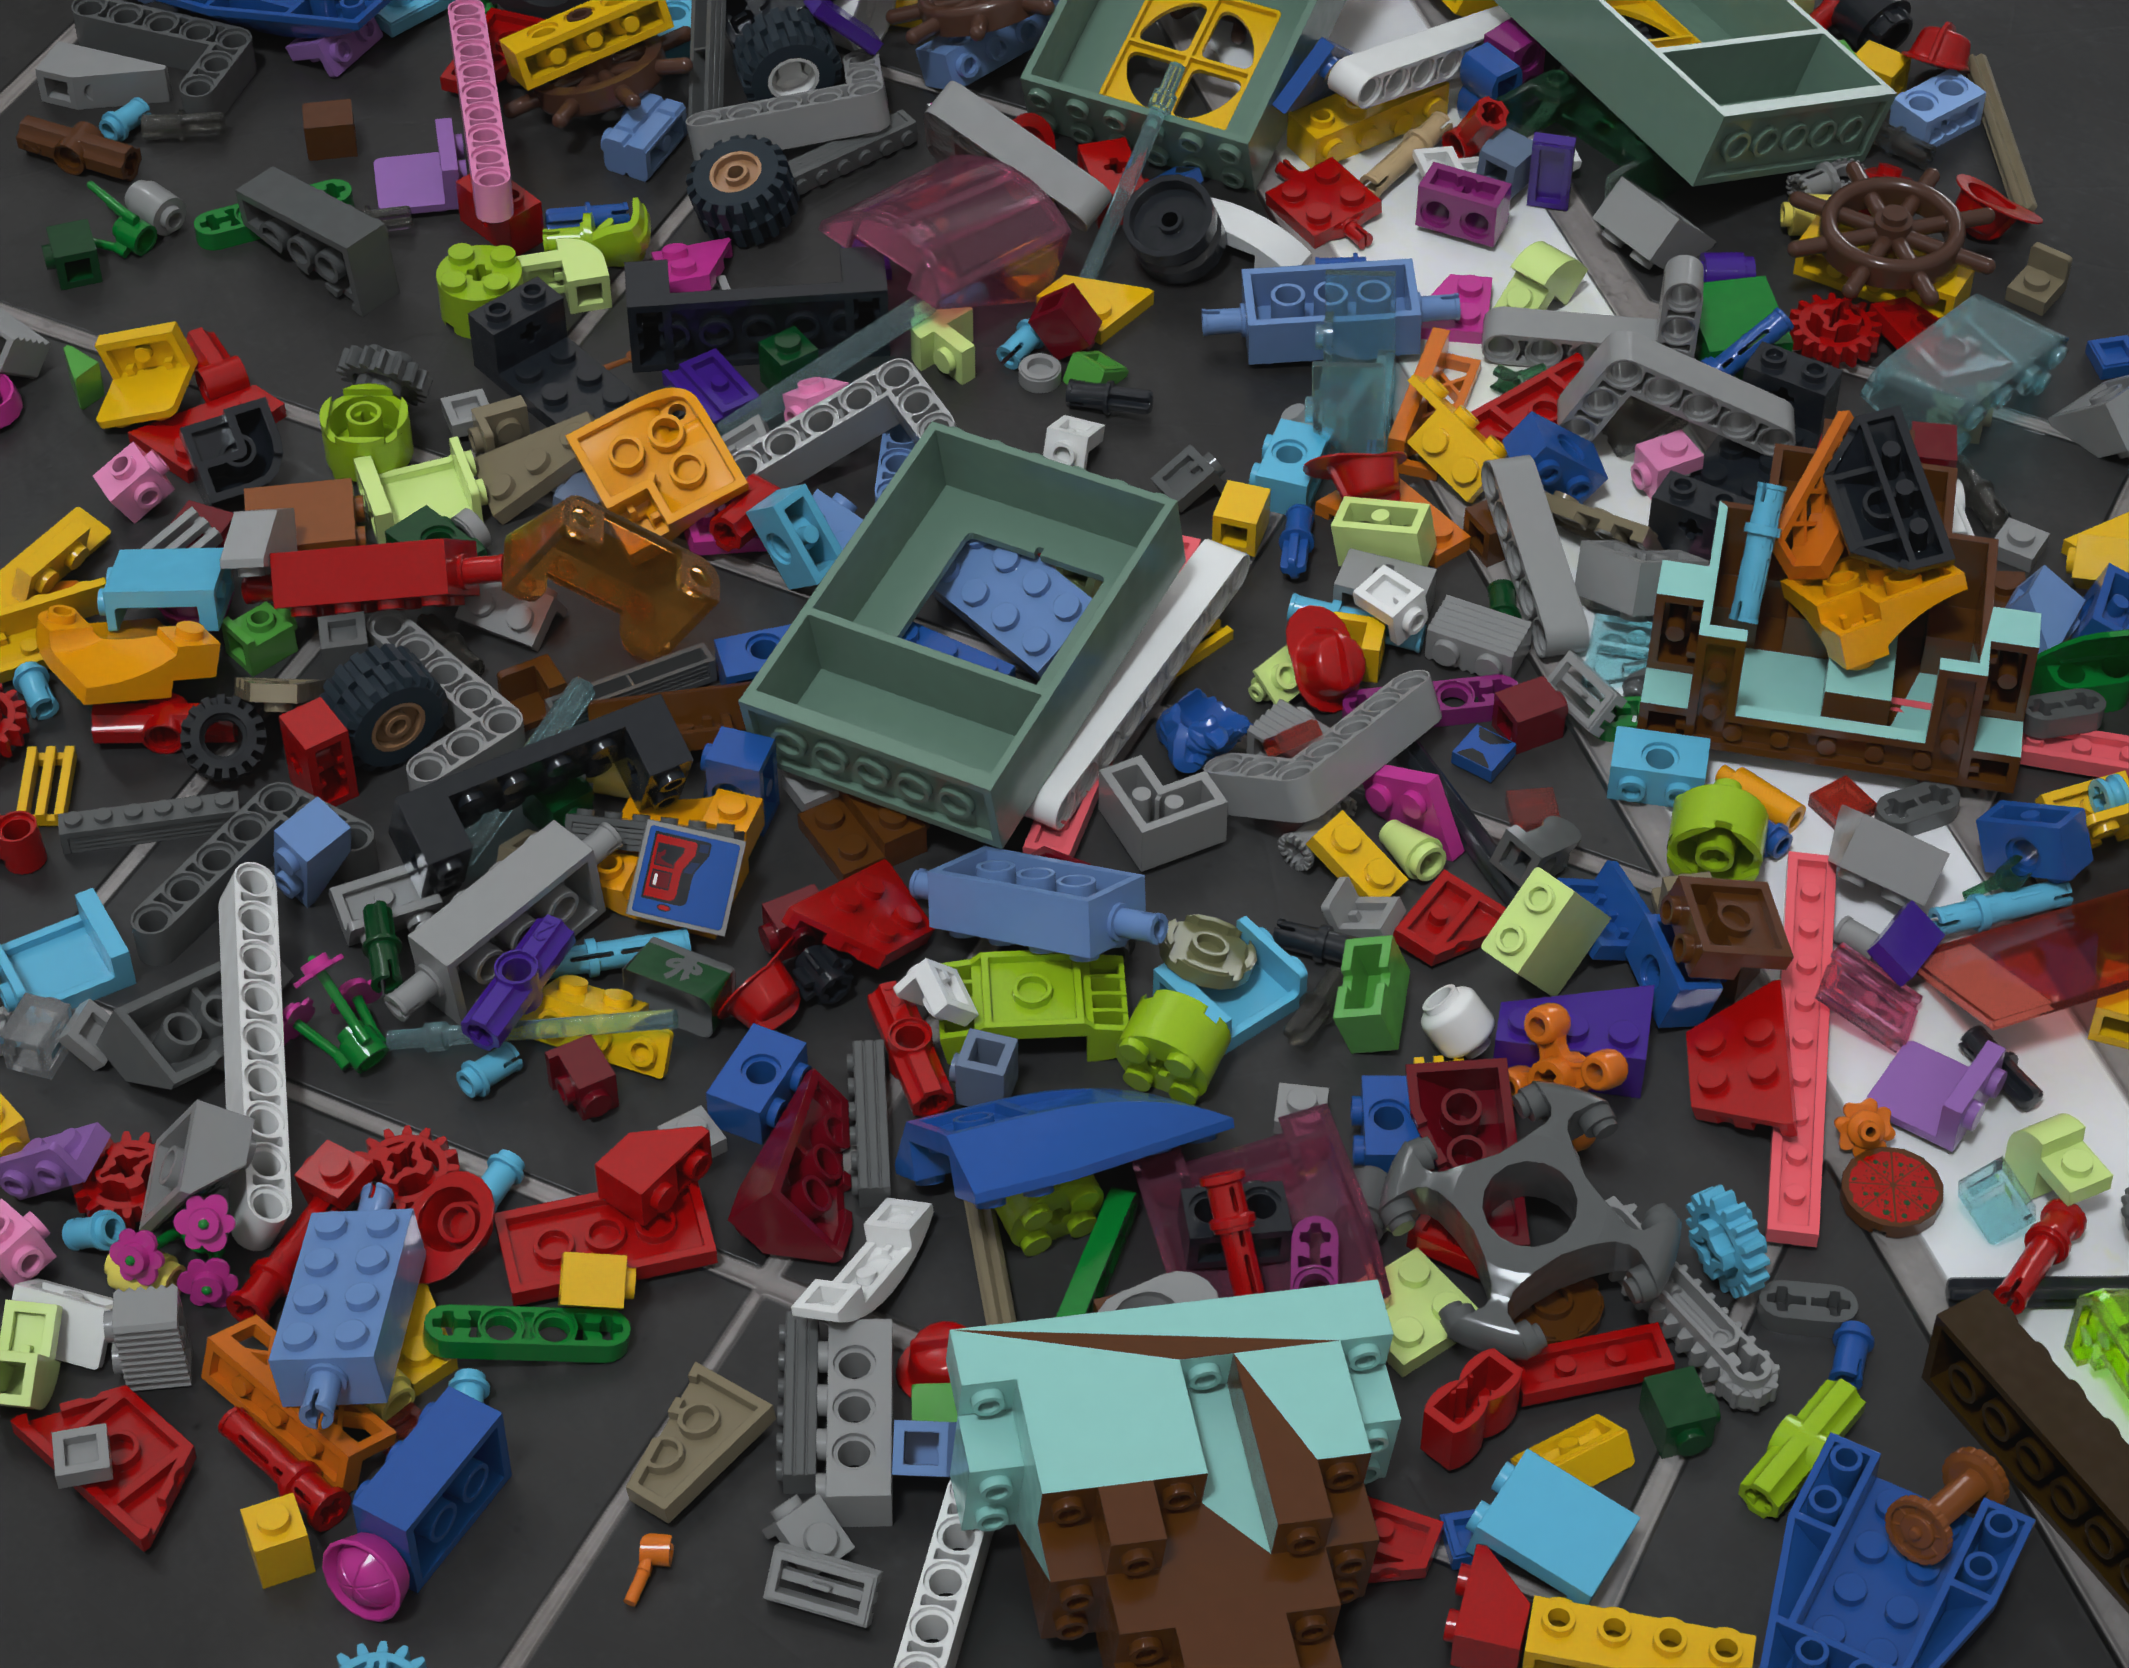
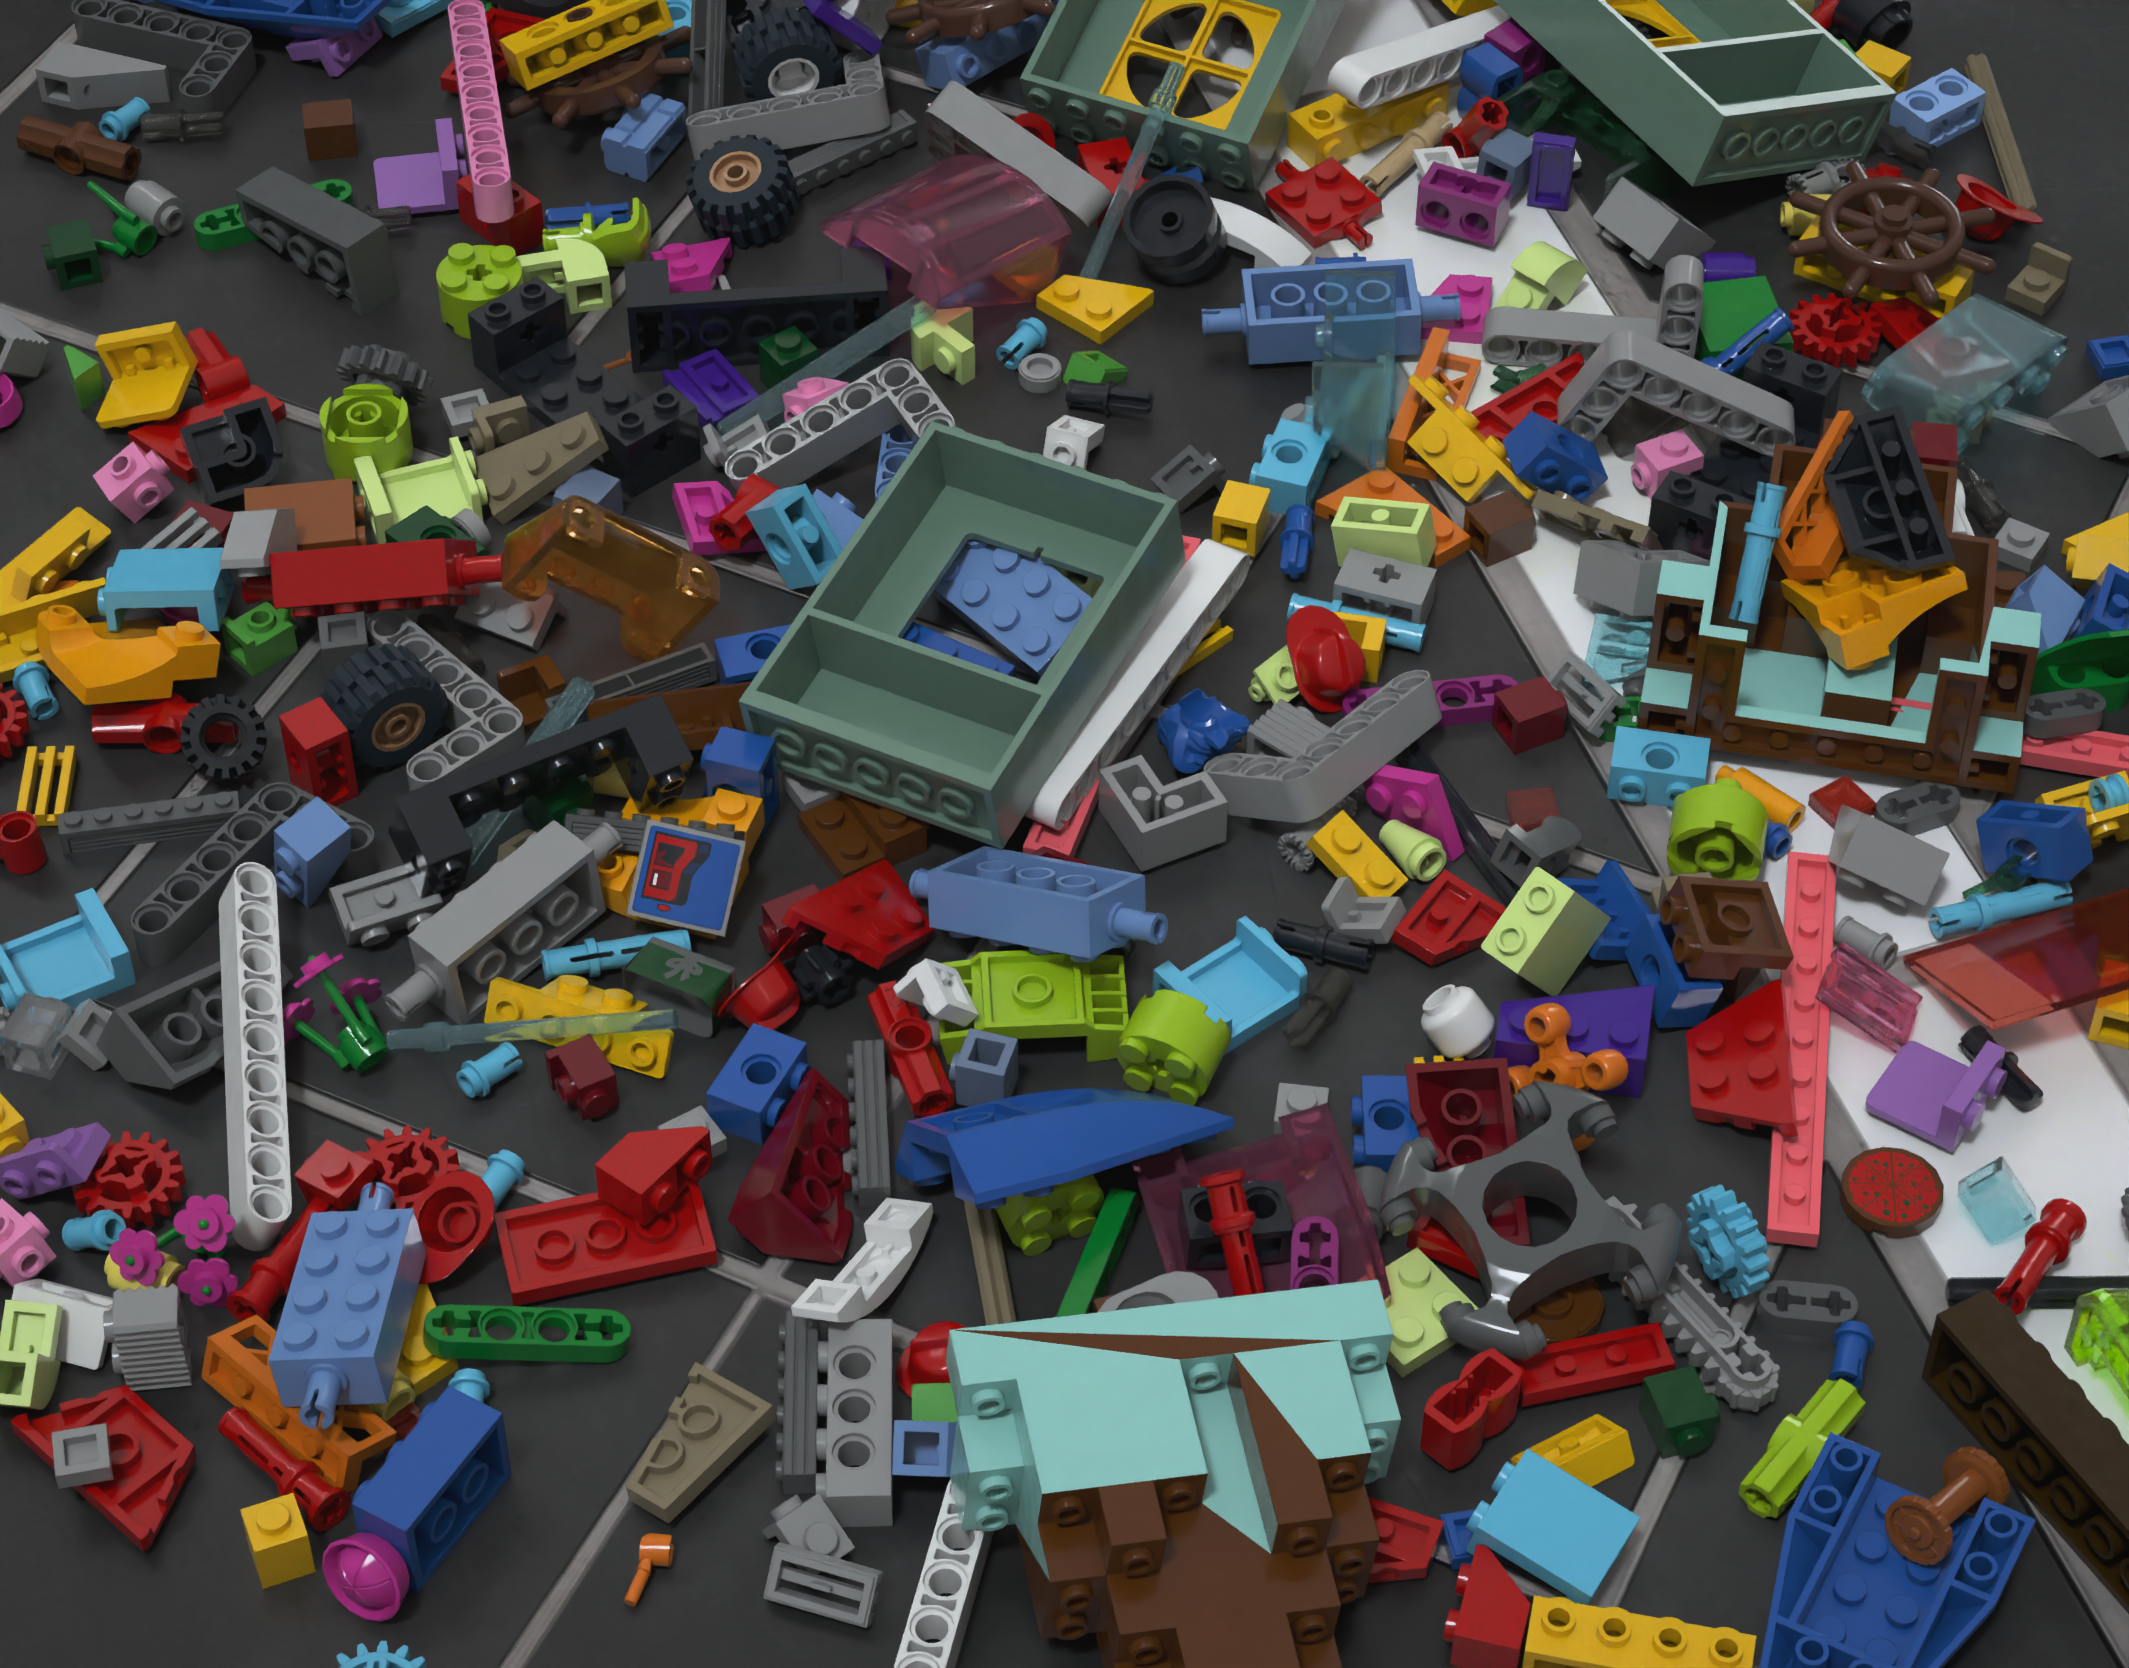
light grey slope [139,1099,256,1232] -> none
dark tan wing [234,677,326,712] -> none
dark green axle [362,900,403,994] -> none
dark purple piece [461,914,576,1051] -> none
yellow brick [558,1252,636,1310] -> none
light orange slope [565,387,749,565] -> none
dark red brick [1028,283,1102,360] -> none
olive tile [1159,914,1257,990] -> none
clear red tile [1262,719,1323,756] -> none
blue wing [1272,37,1354,114] -> none
red piece [1303,451,1407,501] -> none
bright green brick [1333,935,1410,1054] -> none
white bracket [1353,565,1428,646] -> none
light grey brick [1425,594,1533,678] -> none
blue tile [1451,724,1517,783] -> none
light grey beam [1481,455,1590,658] -> none
dark green pin [1487,579,1522,619] -> none
orange plant [1834,1098,1896,1157] -> none
dark purple tile [1867,900,1945,987] -> none
red piece [1901,21,1971,74] -> none
yellowish green brick [2003,1113,2113,1207] -> none

